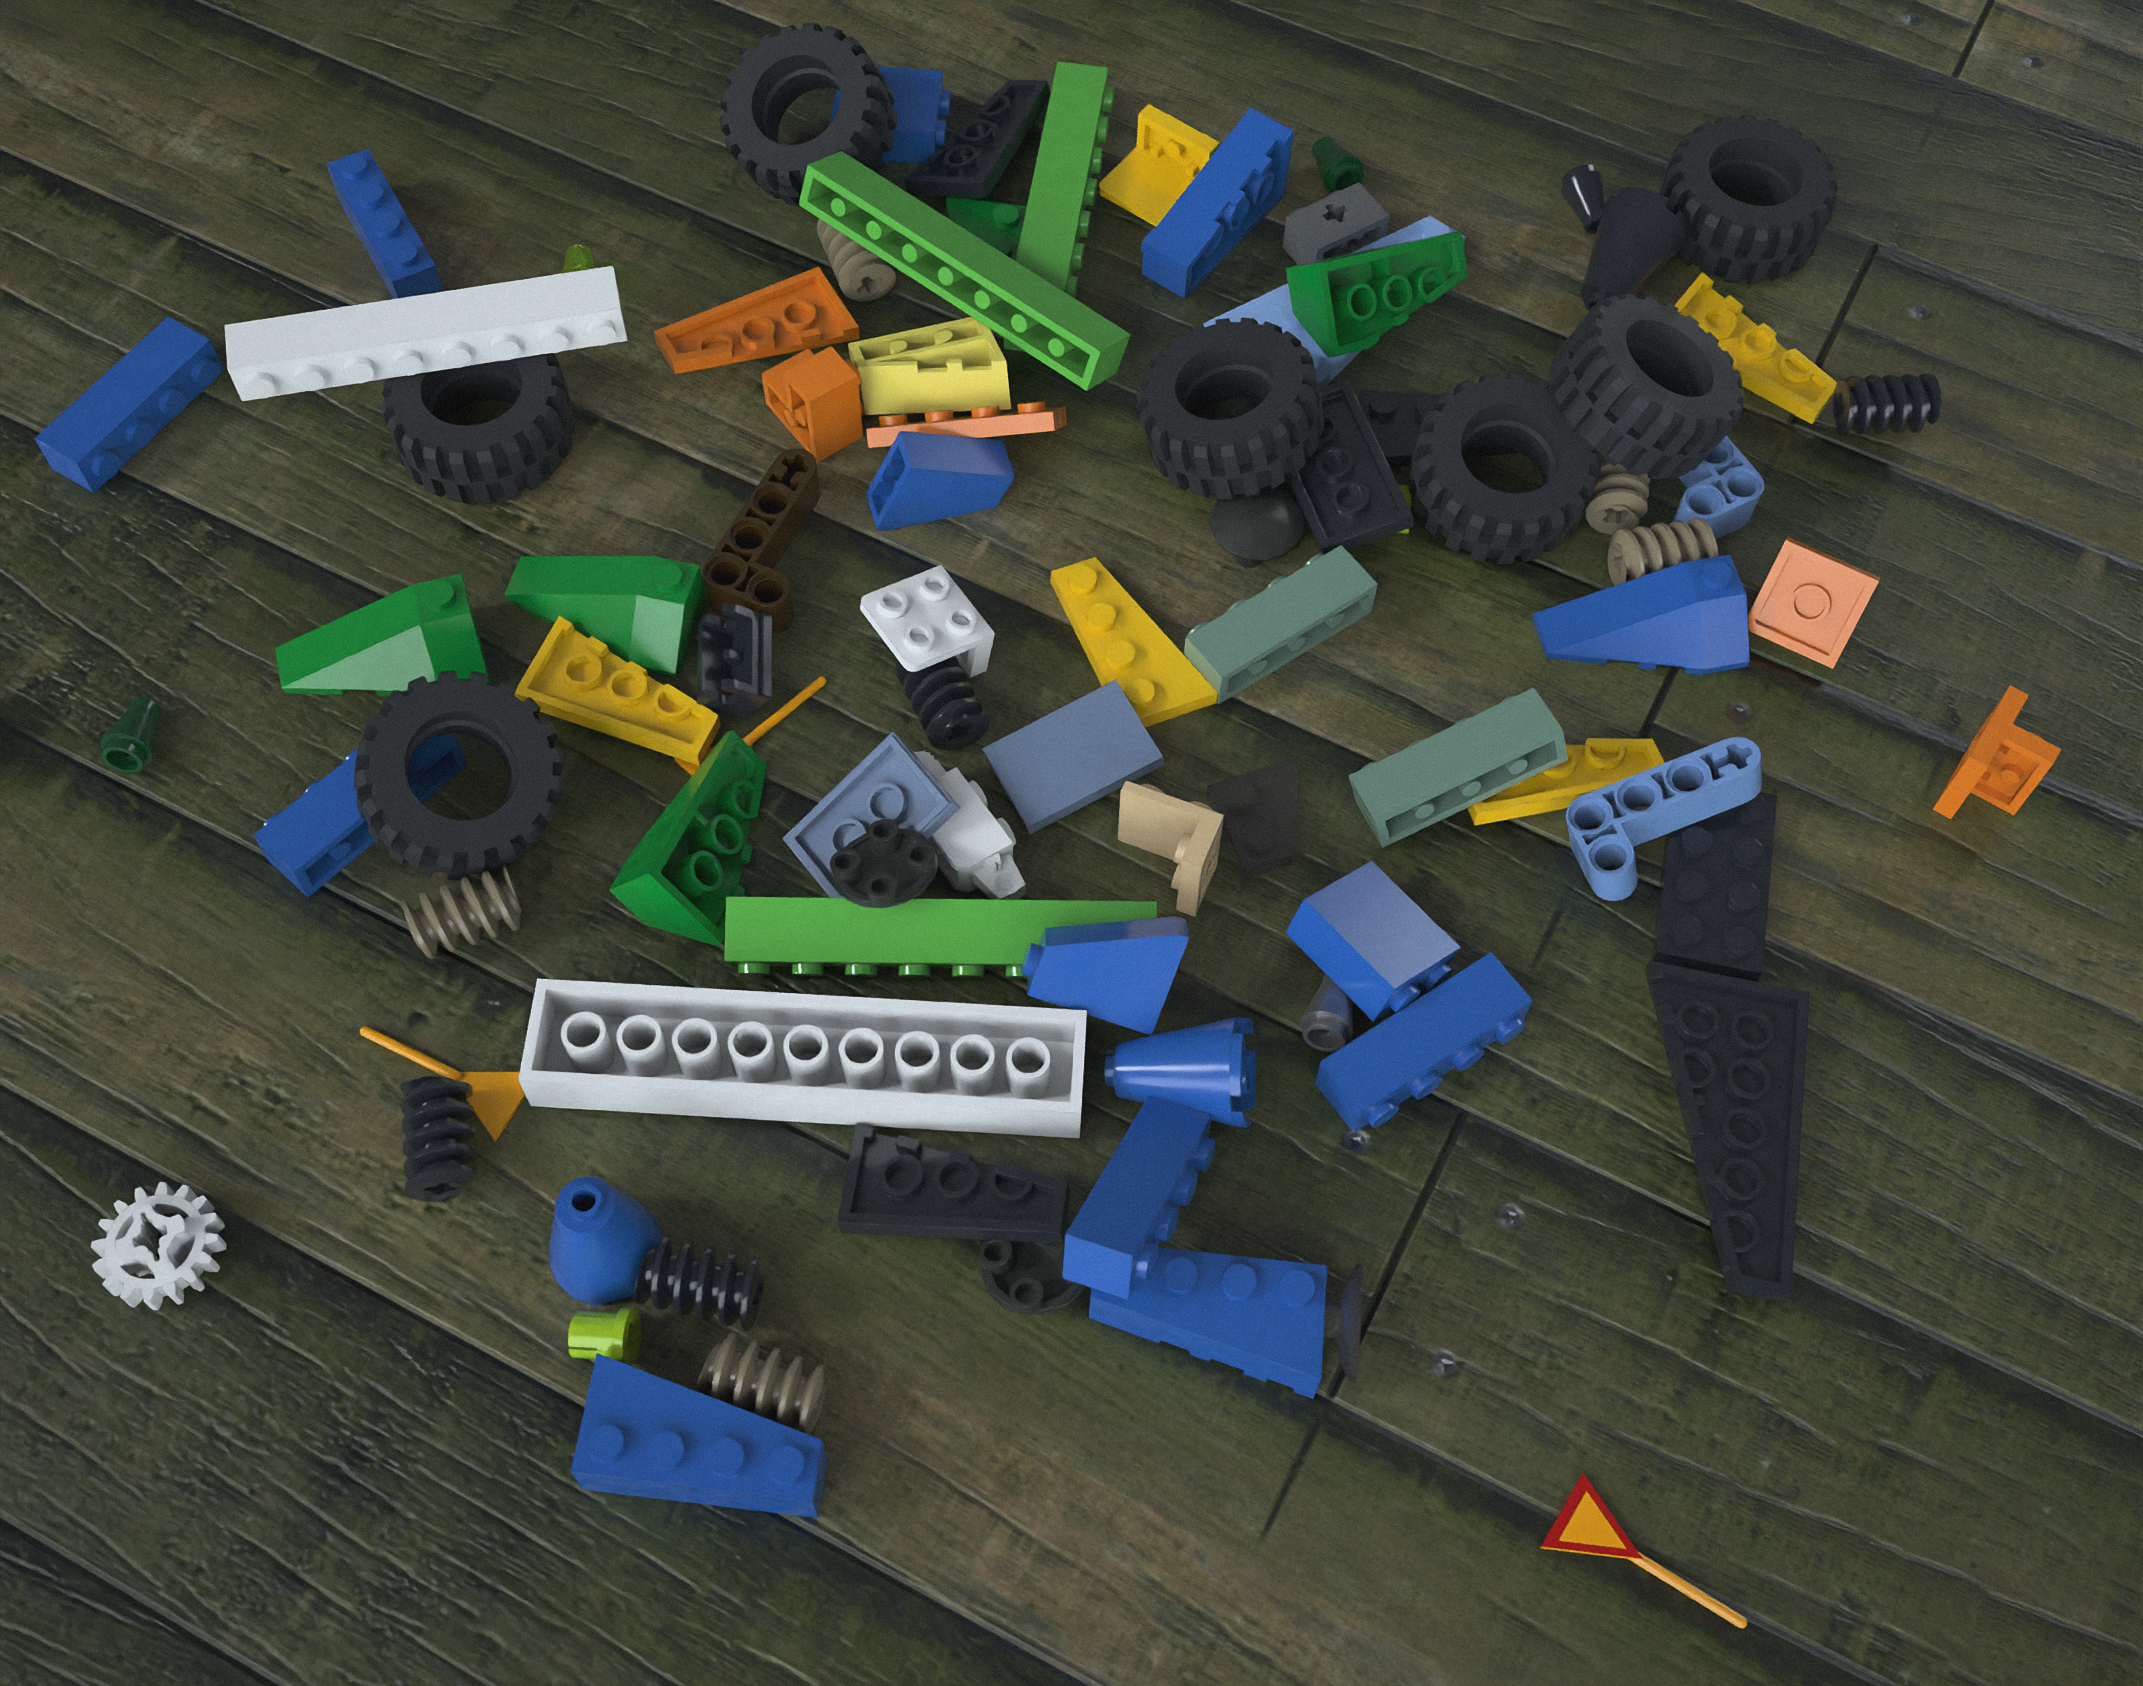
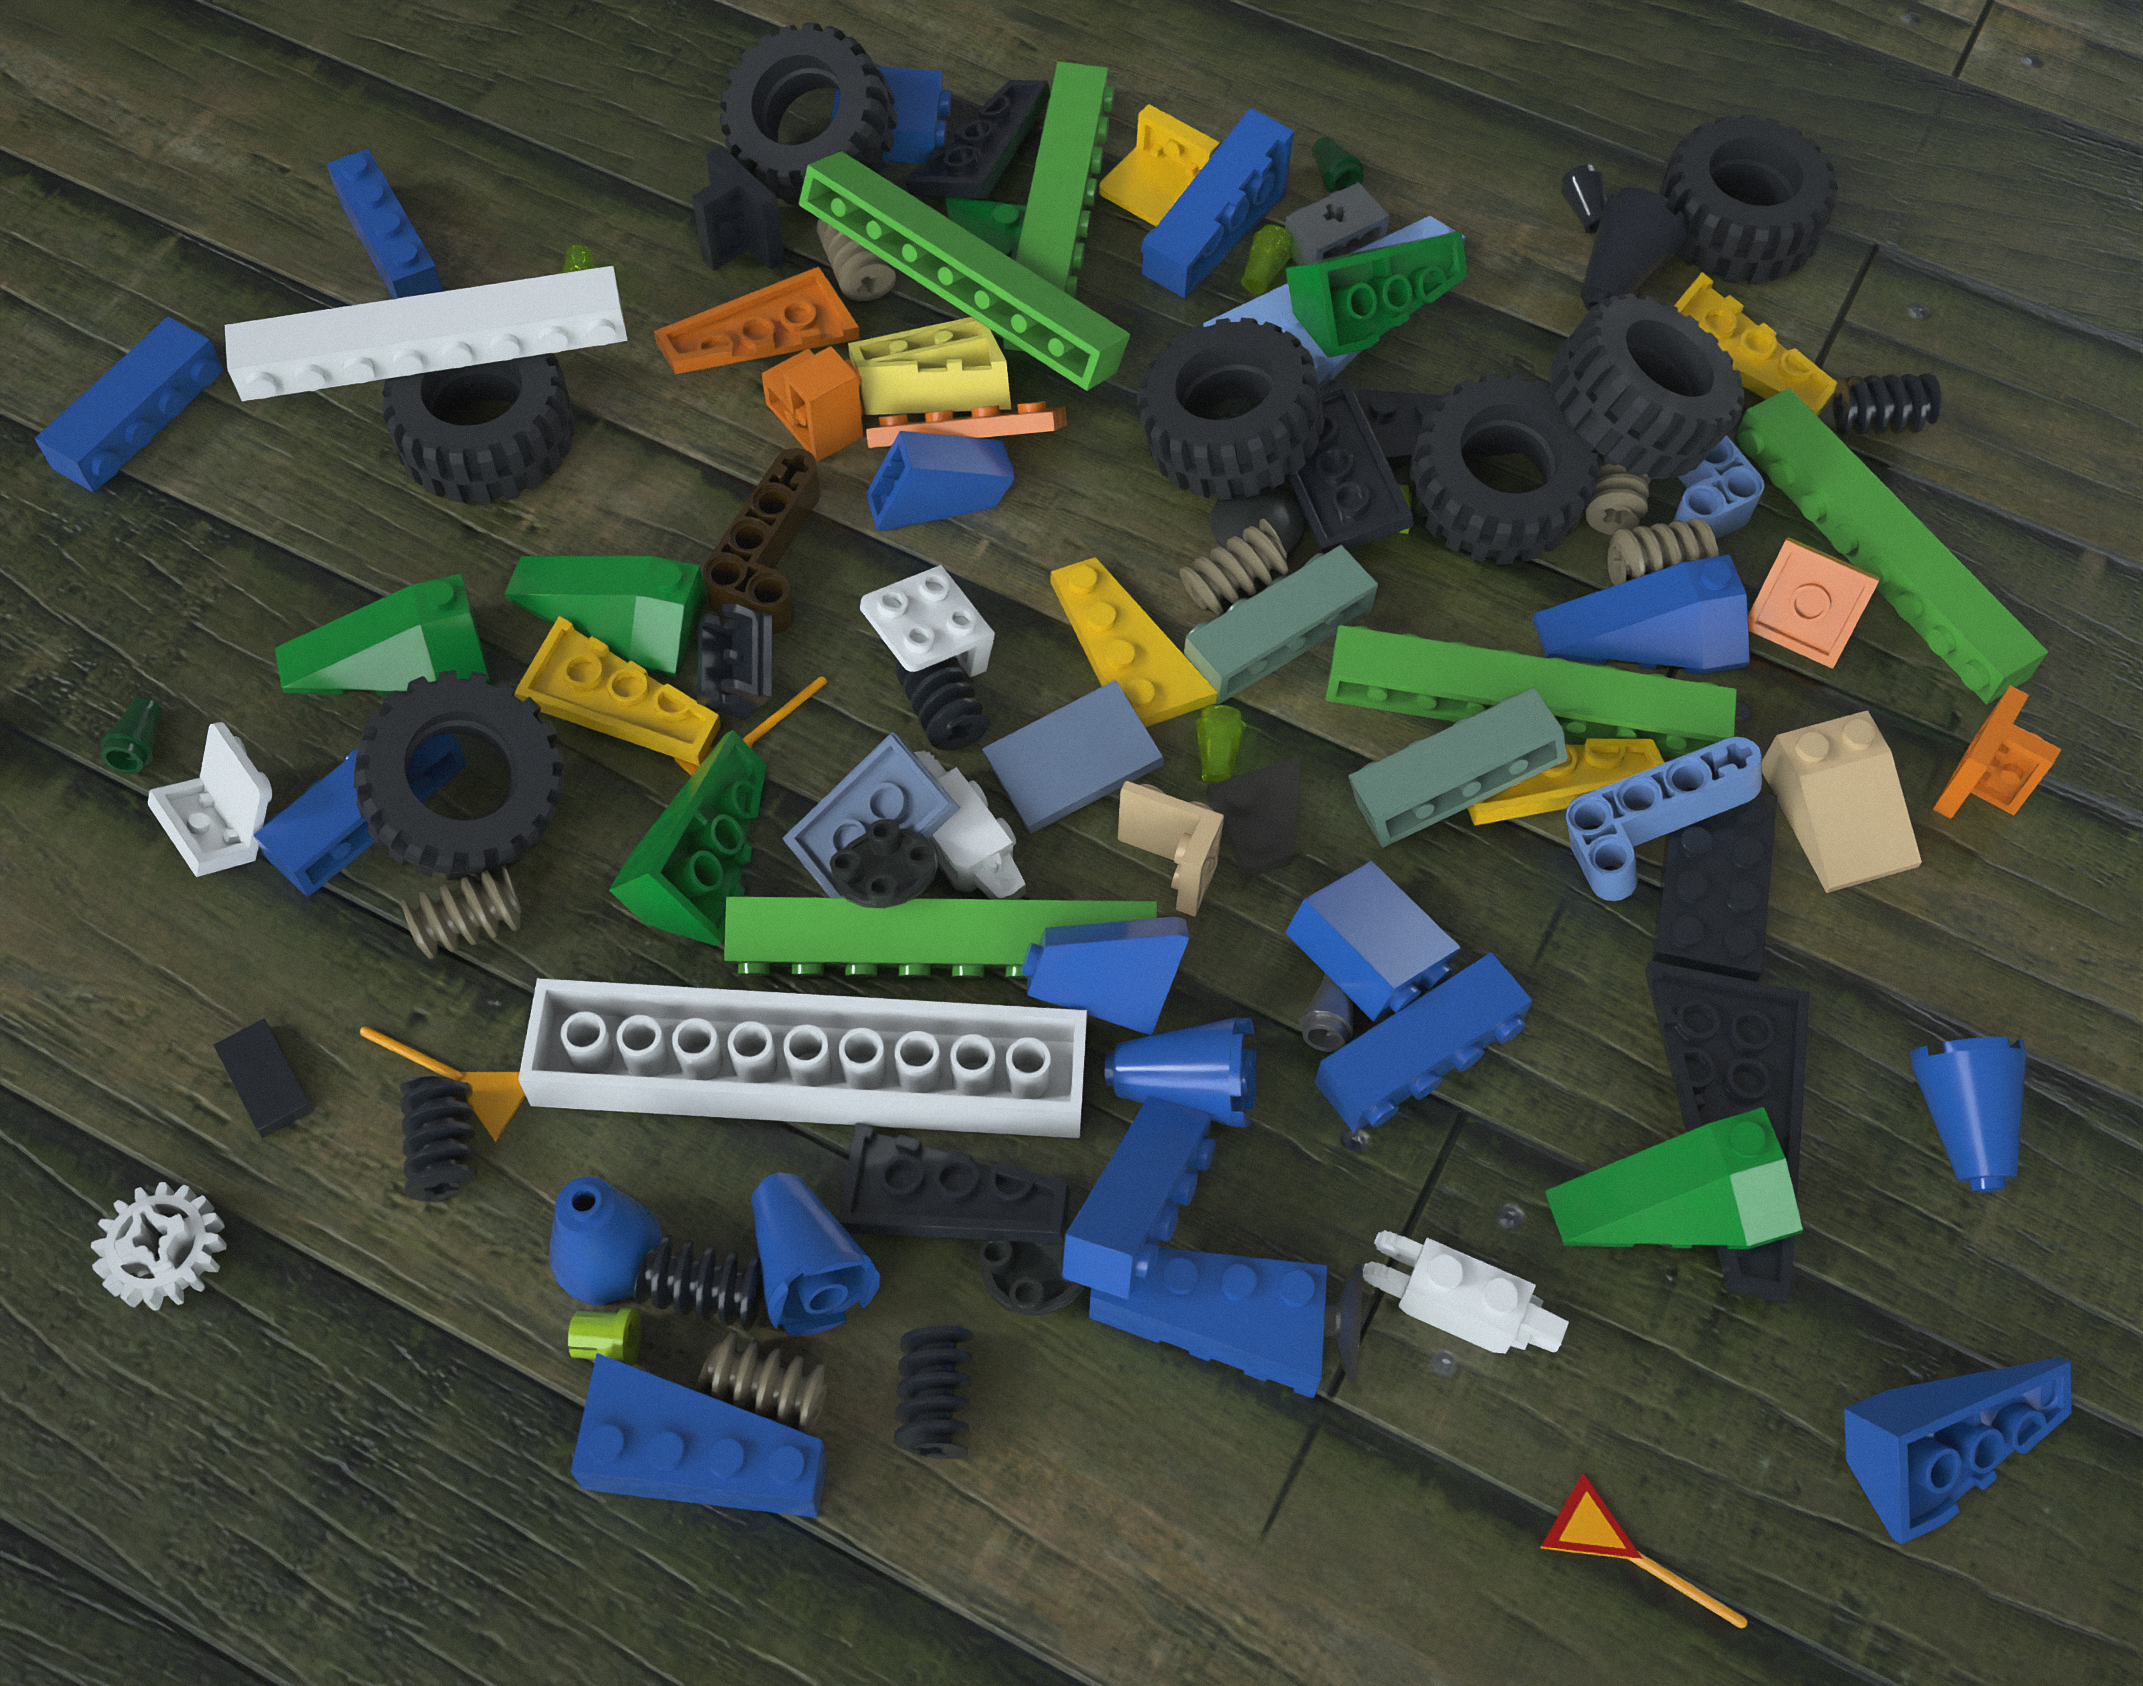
none -> white bracket [148,722,272,877]
none -> black tile [213,1018,314,1138]
none -> black bracket [692,146,785,271]
none -> blue cone [751,1173,880,1336]
none -> black piece [894,1325,974,1459]
none -> dark tan piece [1180,519,1289,617]
none -> clear neon green cone [1196,705,1246,784]
none -> clear neon green cone [1241,225,1294,294]
none -> bright green brick [1325,625,1737,758]
none -> white hinge [1361,1230,1569,1354]
none -> green wedge [1545,1107,1803,1249]
none -> bright green brick [1734,388,2048,705]
none -> tan slope [1761,710,1922,893]
none -> blue wedge [1844,1357,2071,1544]
none -> blue cone [1910,1037,2027,1193]

